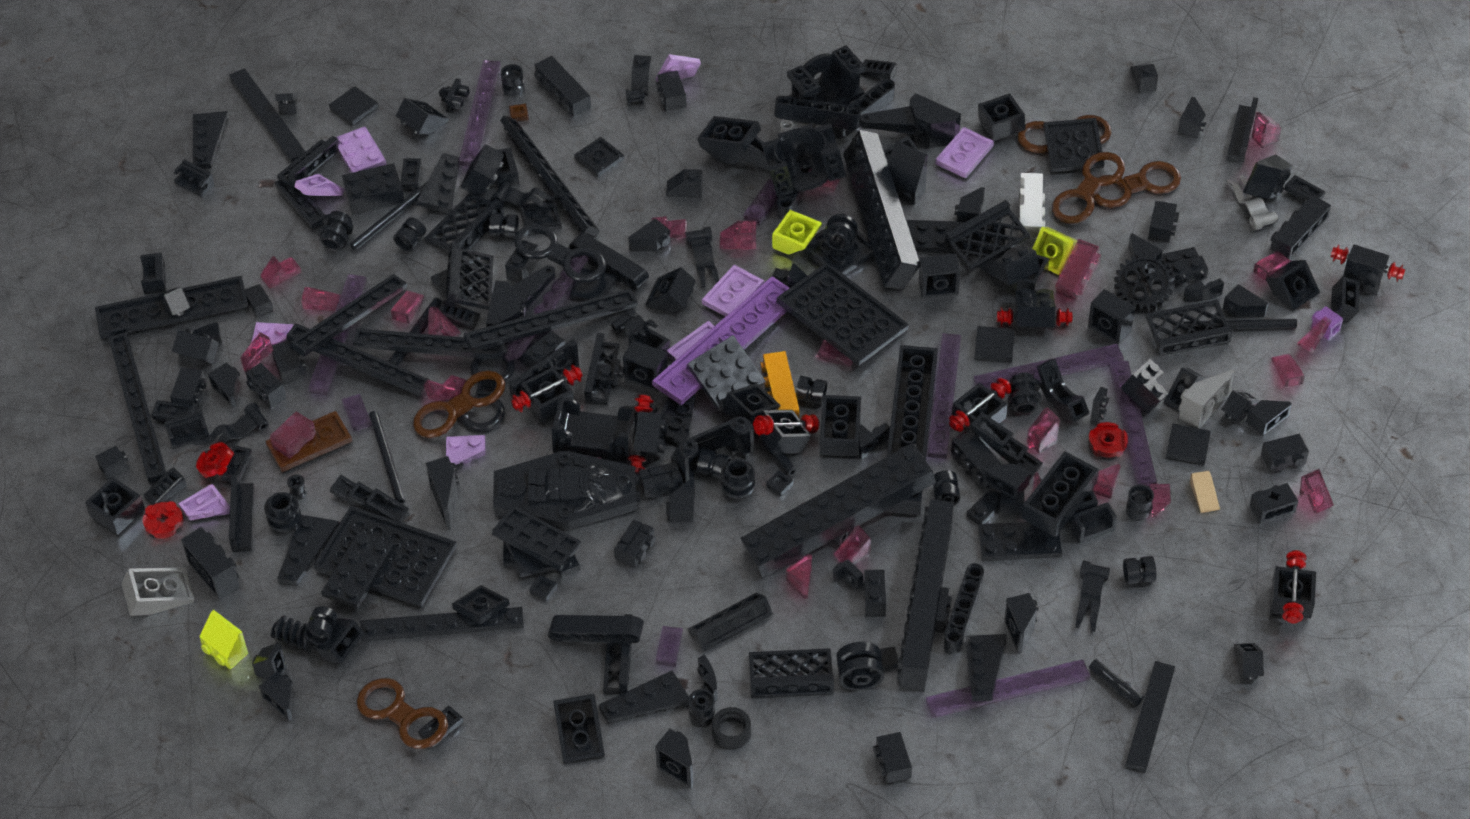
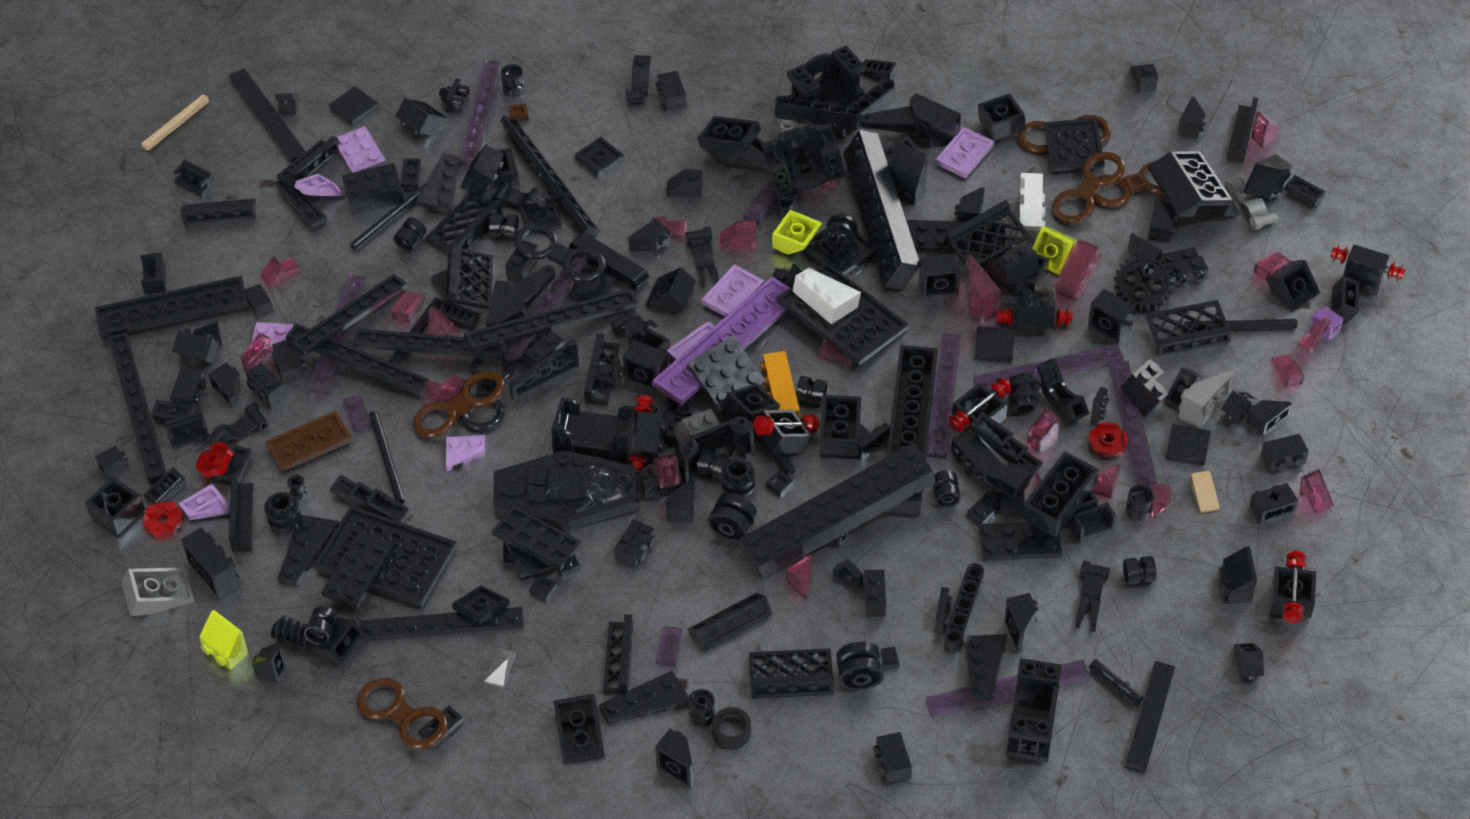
slope [158,287,190,317] -> none
black wing [193,111,229,169] -> none
black slope [259,671,294,721] -> none
clear pink brick [270,411,316,458] -> none
clear pink slope [301,287,343,311] -> none
black piece [318,211,354,250] -> none
black slope [426,456,460,530] -> none
black brick [511,365,583,422] -> none
black brick [534,56,591,116] -> none
black beam [548,615,644,643] -> none
lavender wing [656,54,701,82] -> none
black slope [697,654,717,701] -> none
clear pink slope [834,525,871,564] -> none
black brick [897,499,954,692] -> none
black slope [1183,278,1224,302] -> none
black slope [1223,284,1269,318] -> none
black brick [1270,195,1331,260] -> none
none -> tan axle [141,94,209,151]
none -> black fence [181,198,256,224]
none -> light grey slope [484,648,517,688]
none -> clear pink slope [653,454,679,488]
none -> dark grey brick [672,409,720,443]
none -> black wheel [707,493,758,542]
none -> white wedge [793,268,861,324]
none -> clear pink slope [965,254,1001,323]
none -> black piece [1006,658,1062,762]
none -> black slope [1147,151,1240,217]
none -> black slope [1218,546,1257,604]

